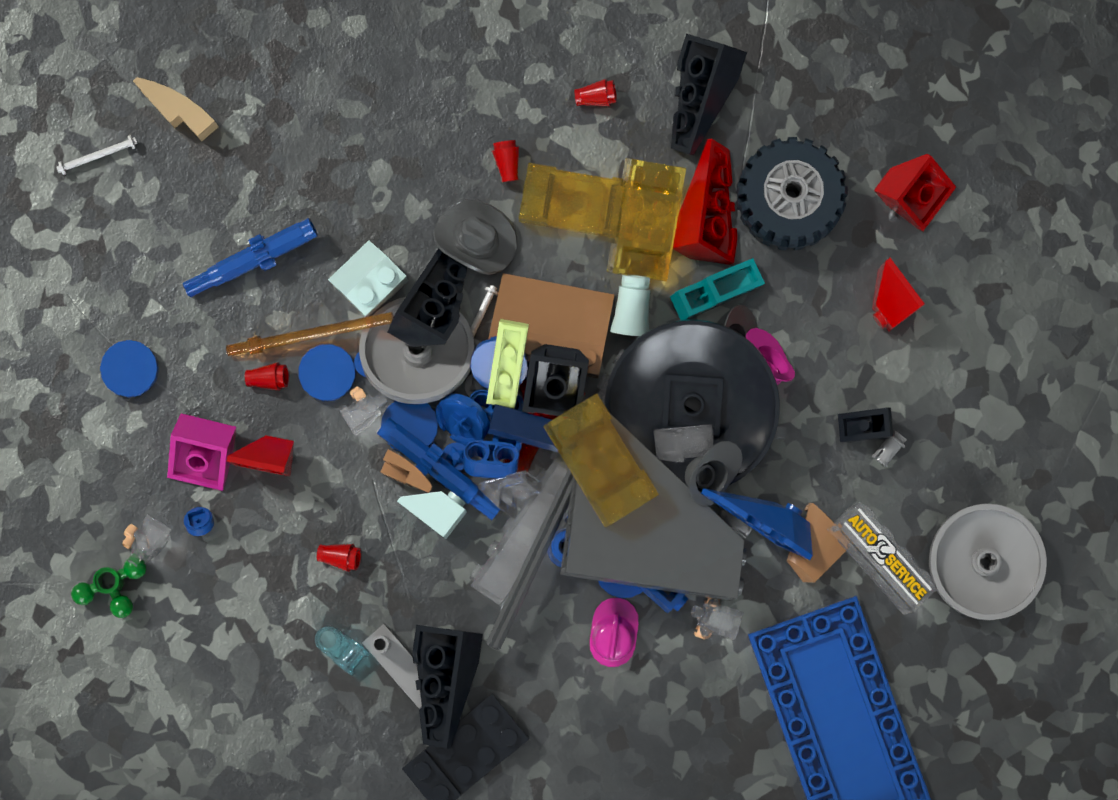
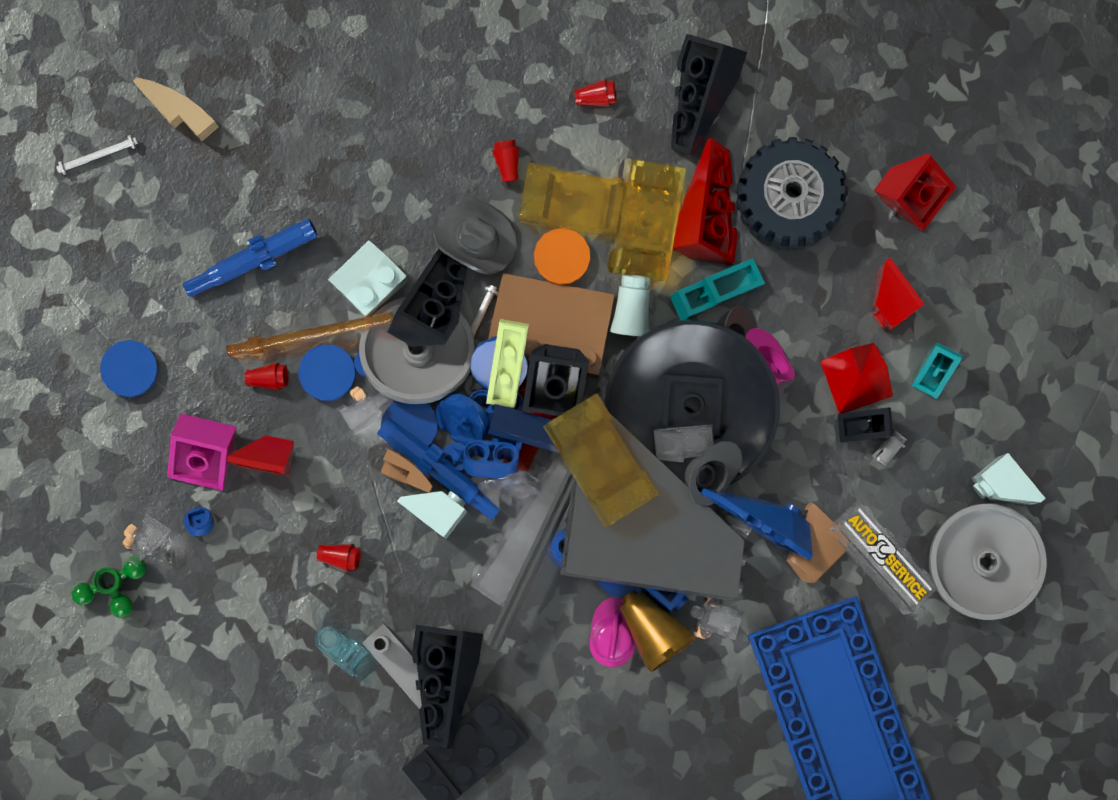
none -> orange tile [534,228,590,285]
none -> pearl gold cone [620,590,696,673]
none -> red slope [820,343,893,414]
none -> teal slope [912,342,963,399]
none -> light aqua slope [971,453,1046,505]

